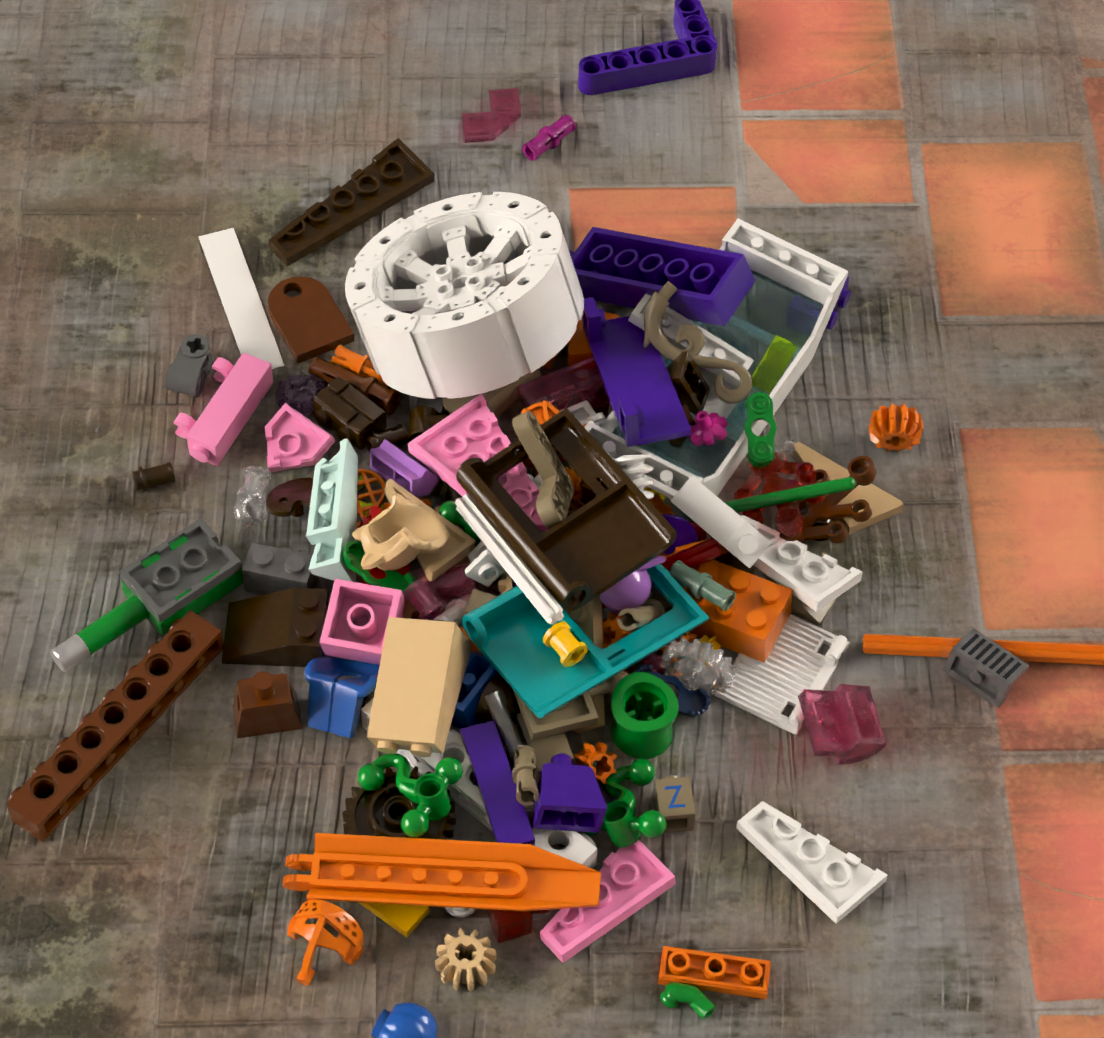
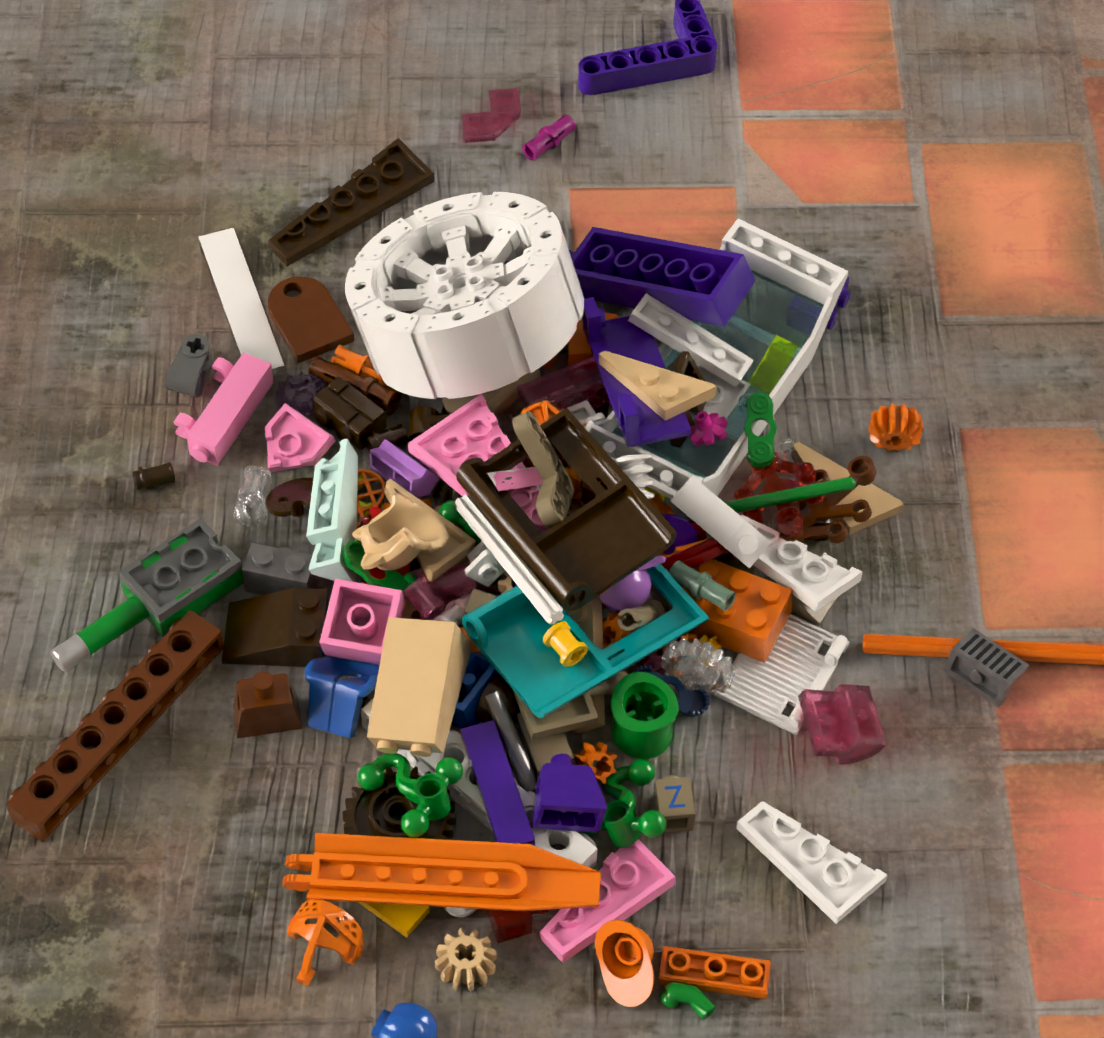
dark tan pin [512,745,540,806] -> none
dark tan plant [643,281,752,404] -> none
none -> bright pink sticker [487,467,543,491]
none -> orange piece [595,920,655,1007]
none -> tan wing [599,351,716,421]

